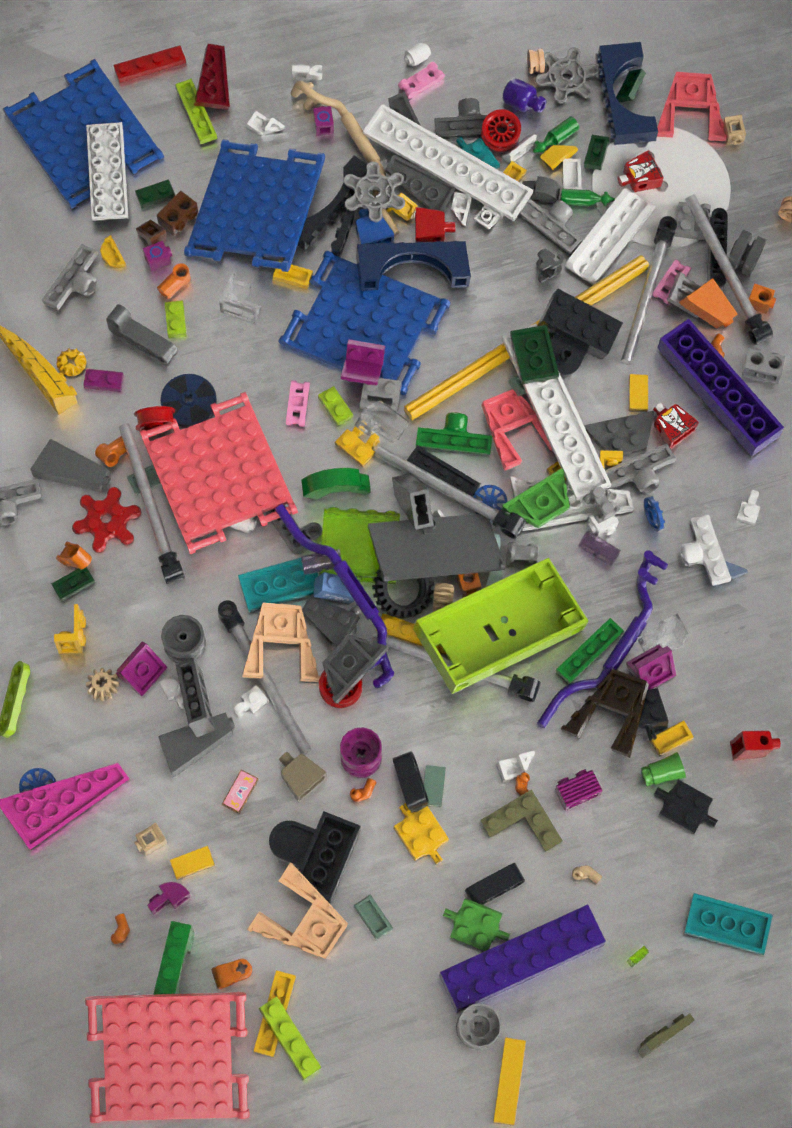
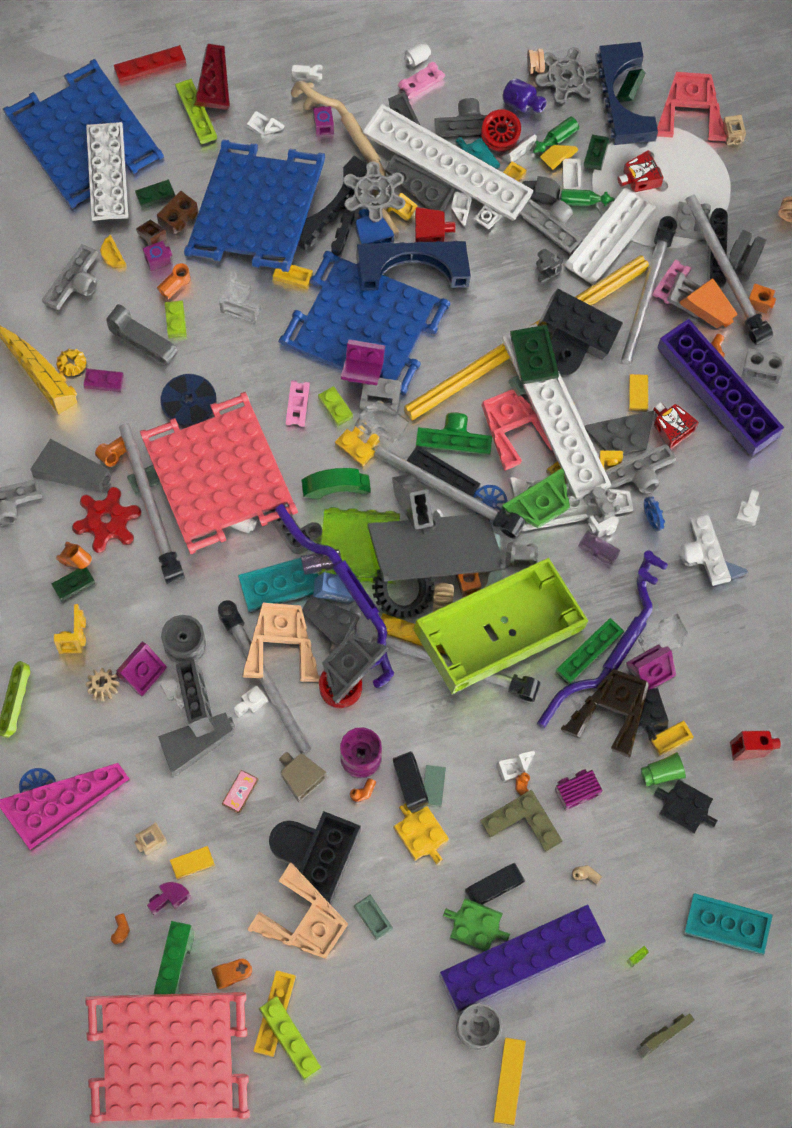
red wheel [134,406,176,431] -> none

